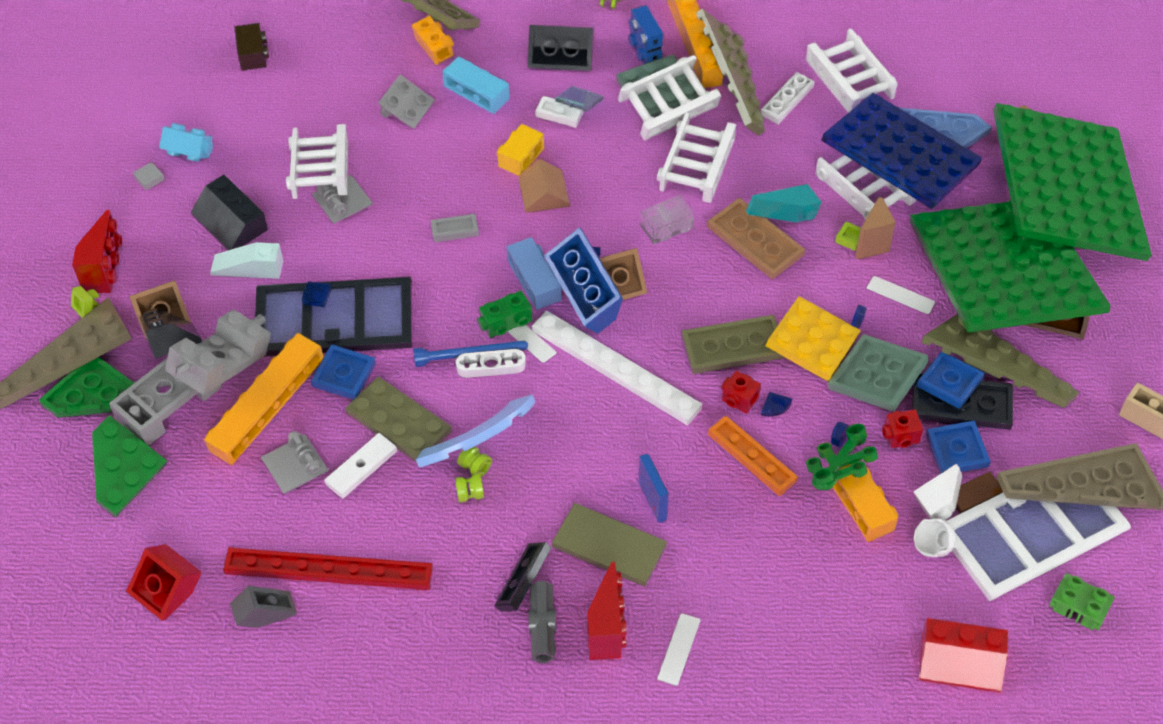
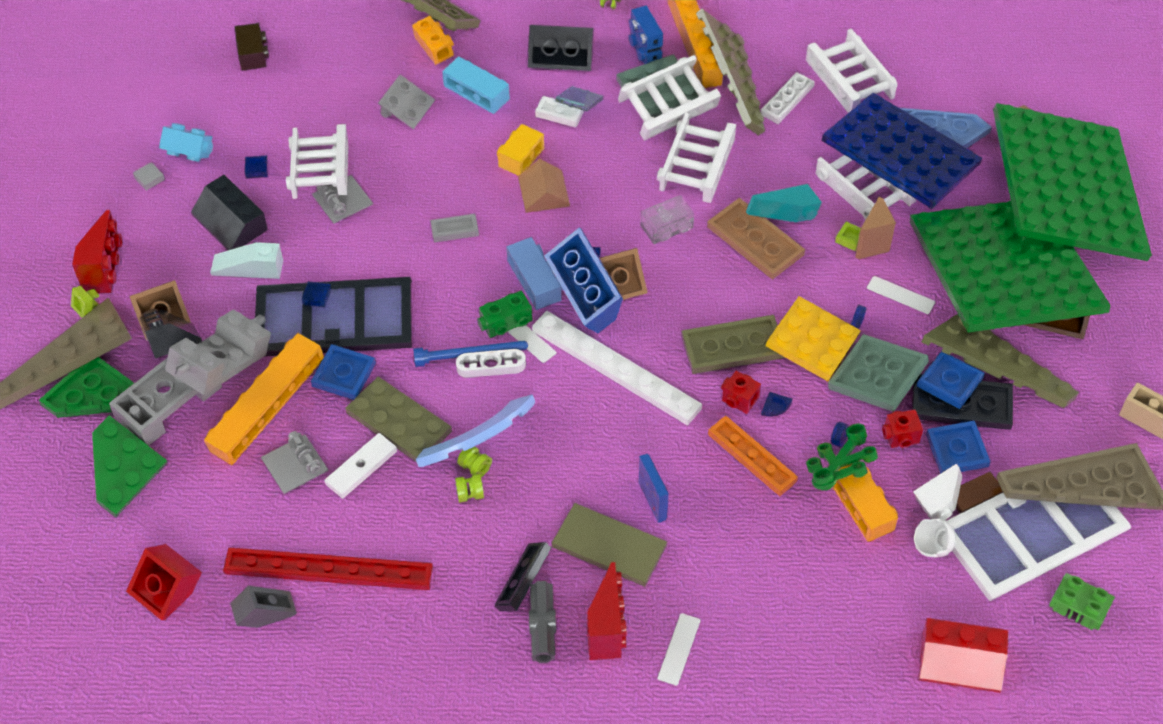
none -> clear blue tile [245,155,268,179]

